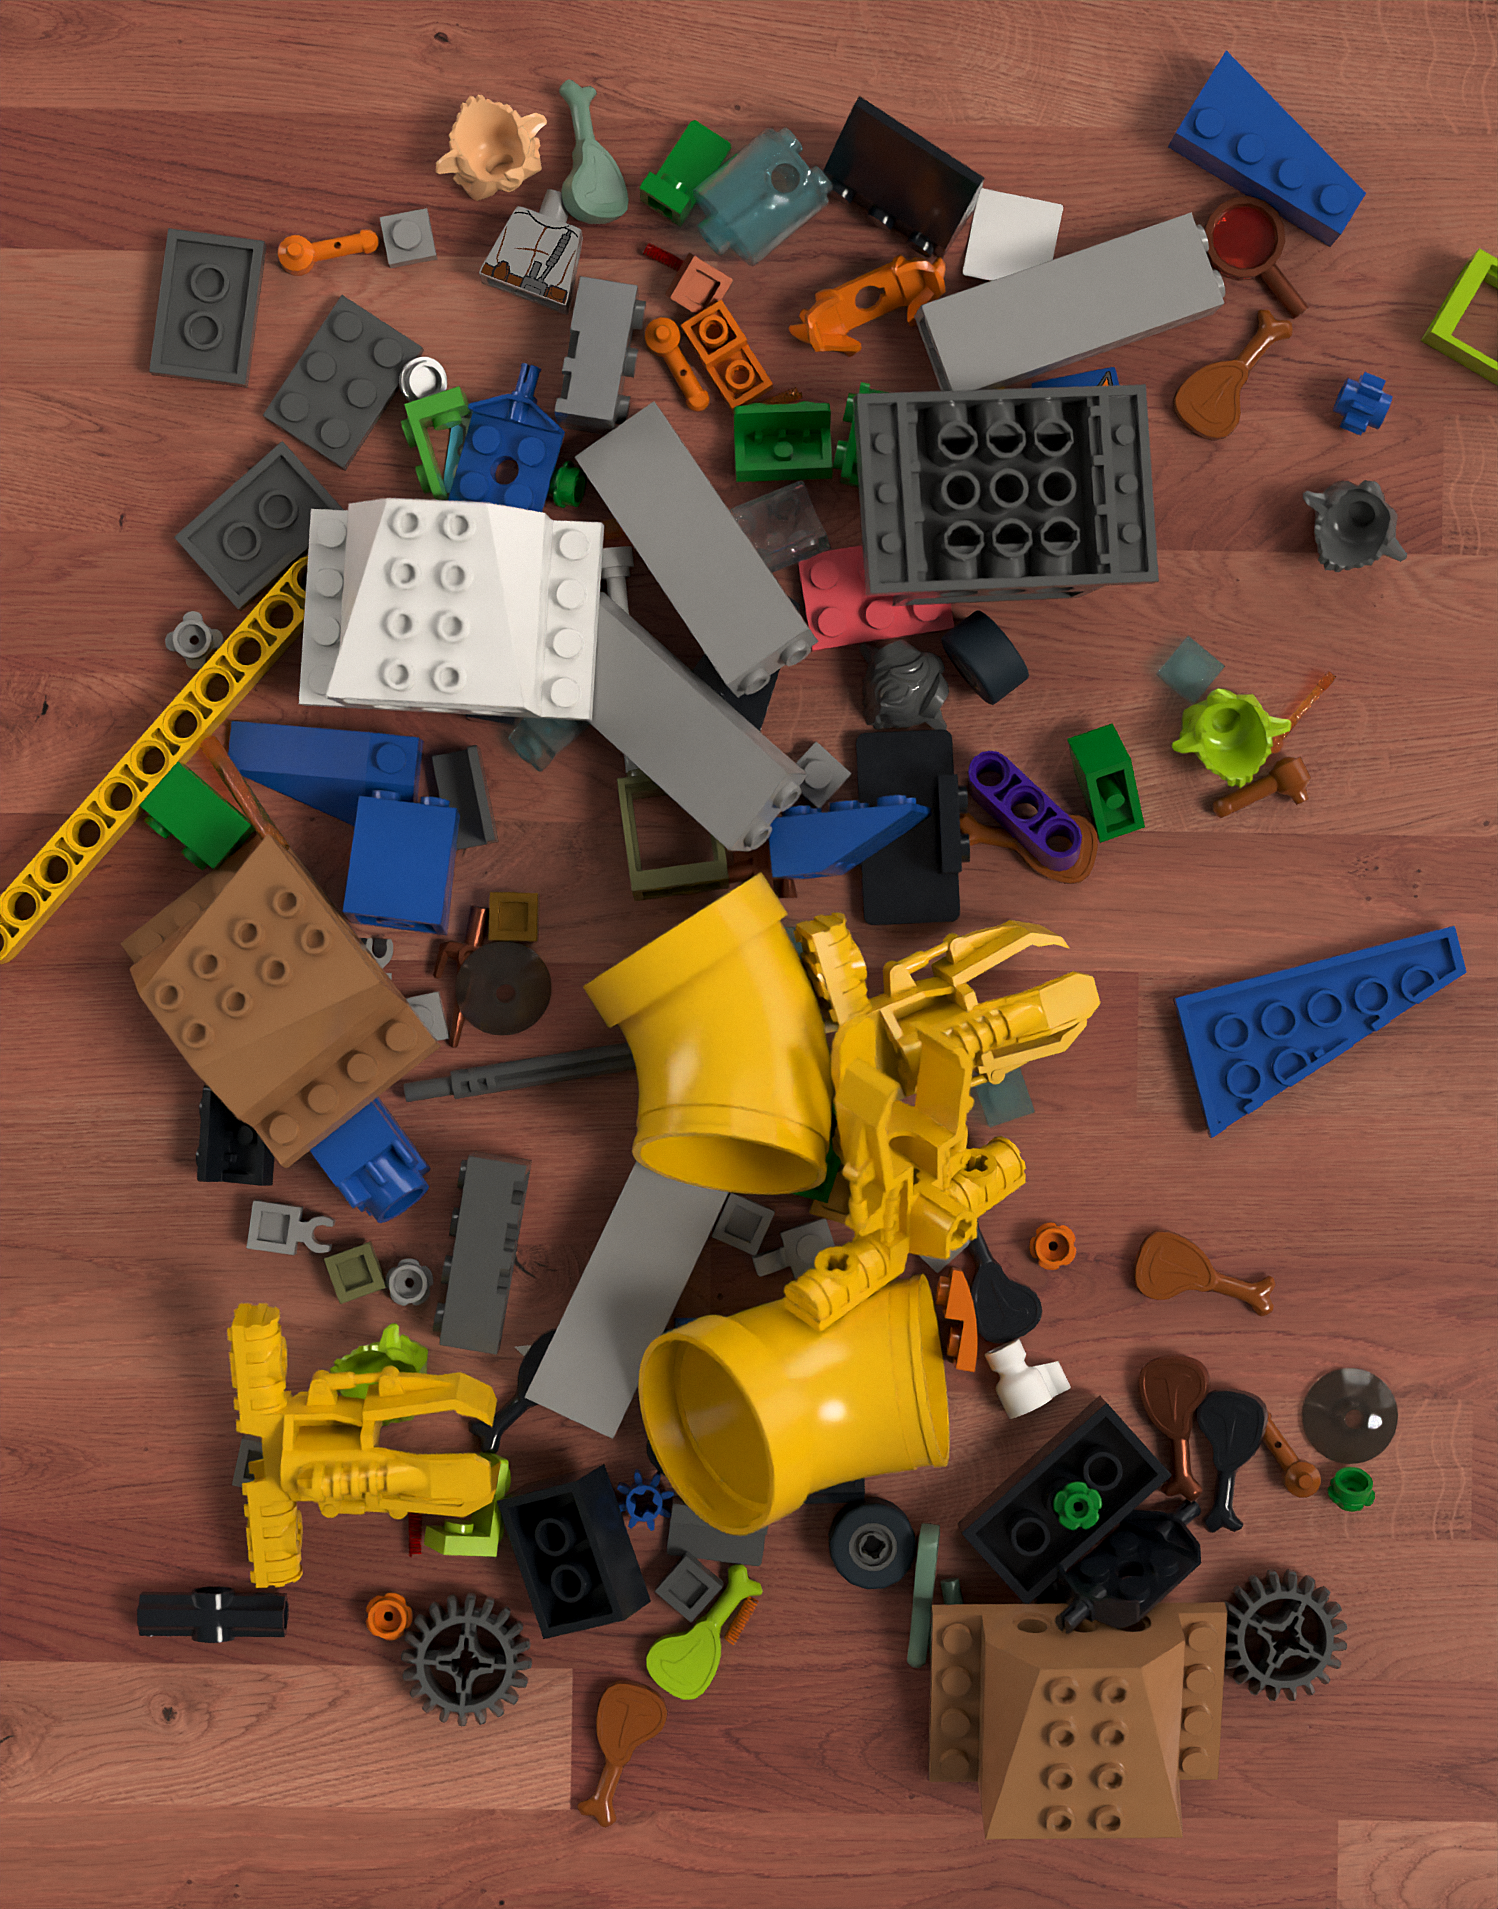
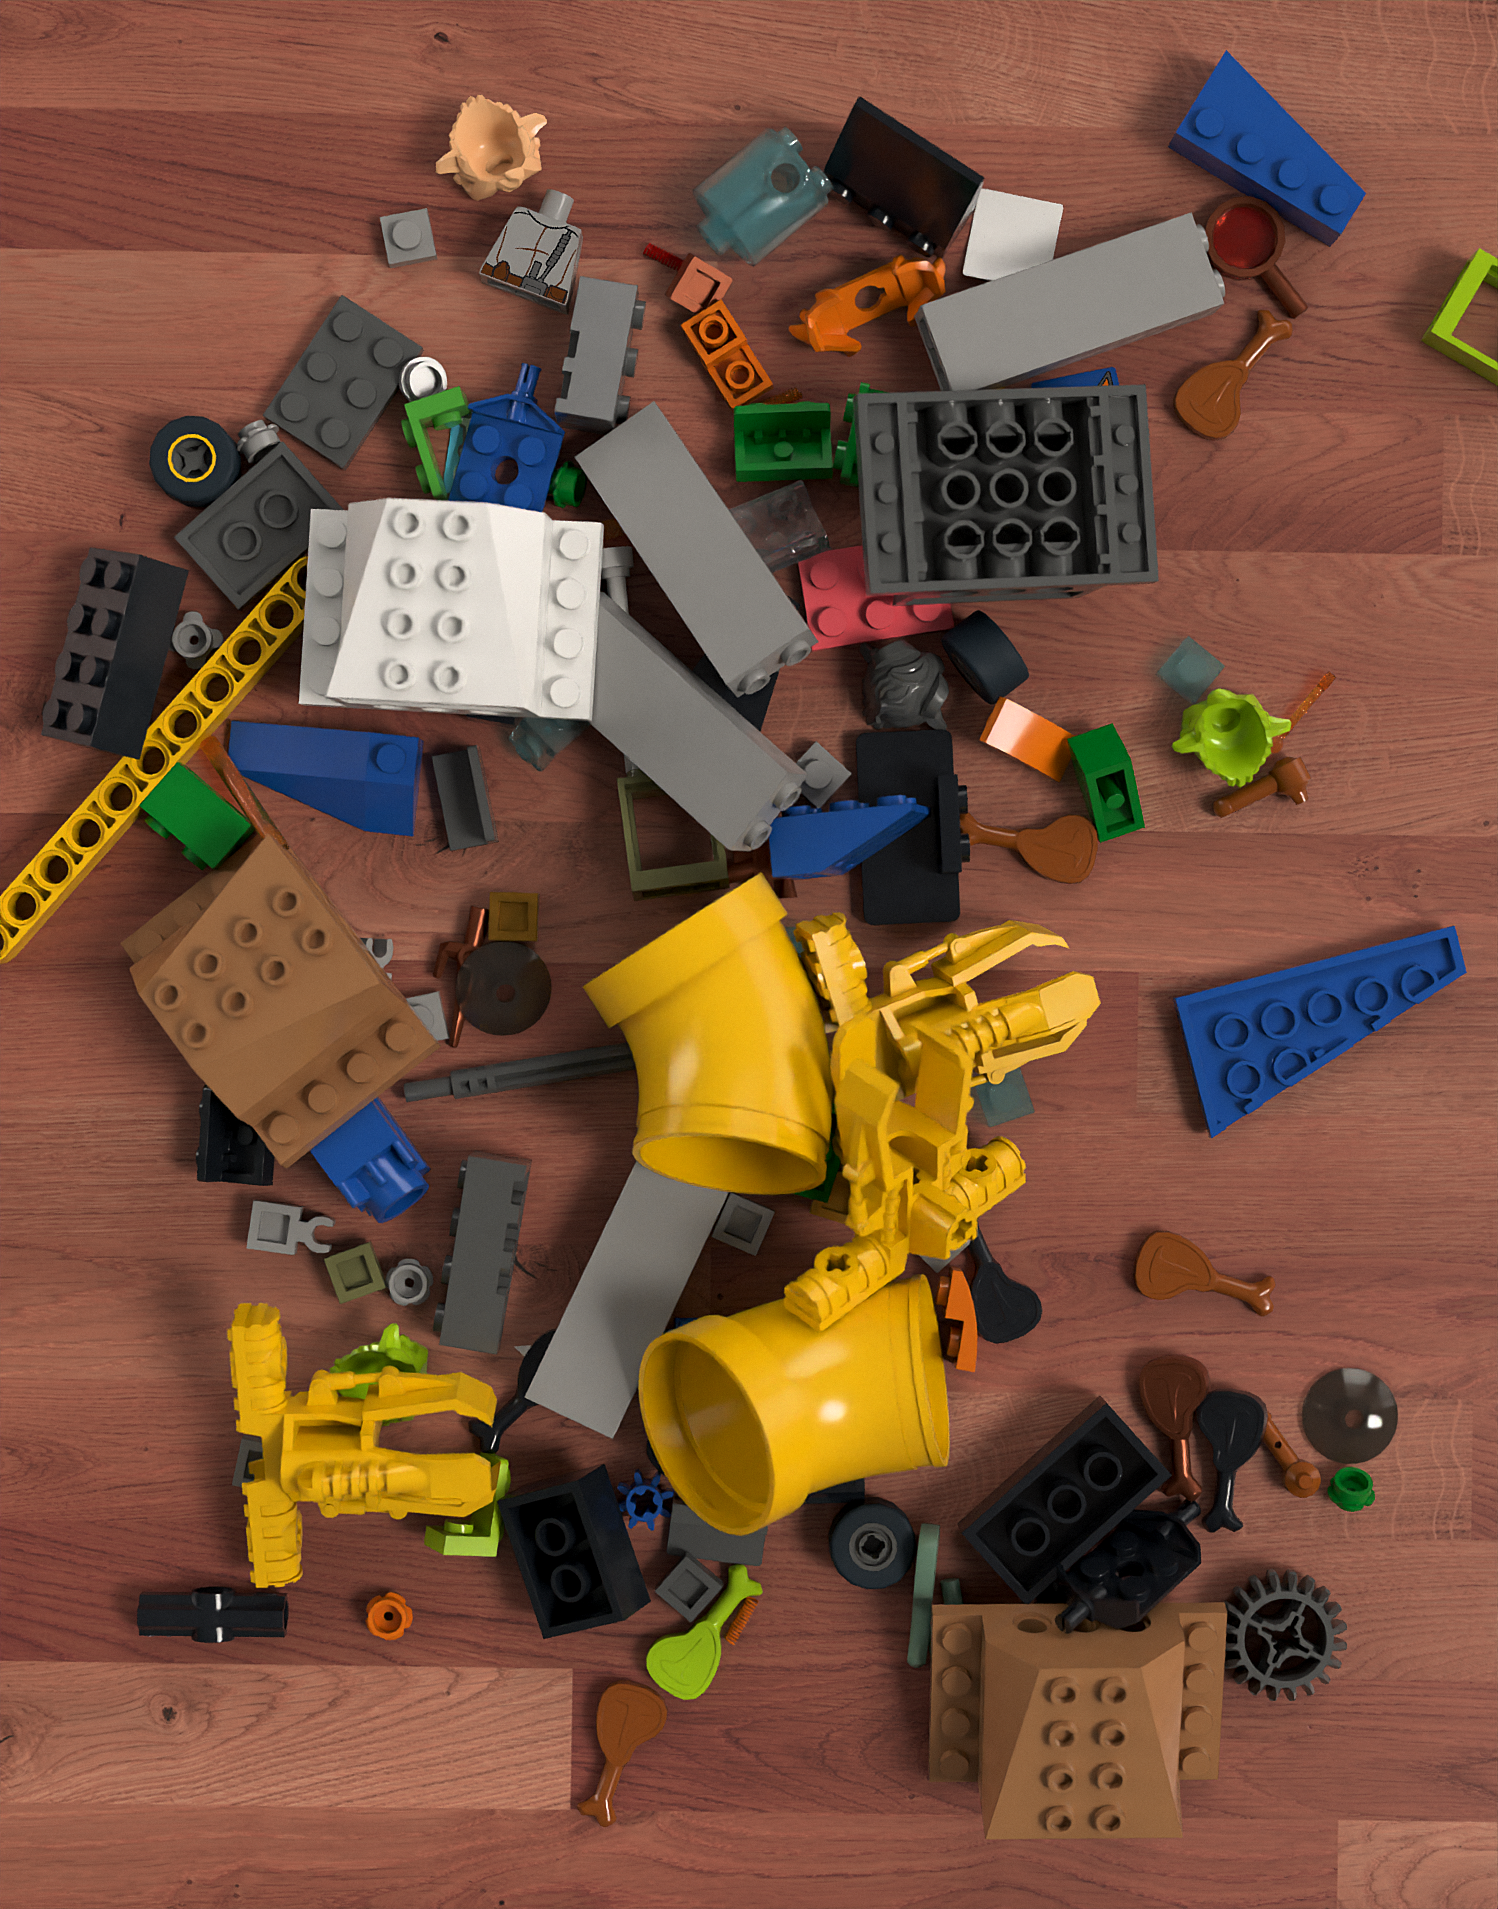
dark grey plate [149,228,267,388] -> none
orange piece [278,229,379,276] -> none
blue slope [343,790,460,936] -> none
dark grey gear [401,1593,532,1726] -> none
red leg [408,1512,422,1557] -> none
sand green piece [559,79,629,224] -> none
green bracket [639,120,731,227] -> none
orange piece [645,317,710,412] -> none
light grey plate [751,1218,835,1279] -> none
dark purple beam [968,751,1082,871] -> none
white piece [984,1339,1071,1419] -> none
orange plate [1029,1222,1077,1270] -> none
green plate [1053,1481,1102,1530] -> none
dark grey hair [1303,480,1407,572] -> none
blue gear [1333,372,1393,436] -> none
none -> black brick [41,547,189,760]
none -> black wheel [149,416,241,507]
none -> light grey plate [236,420,281,463]
none -> orange slope [979,696,1074,783]

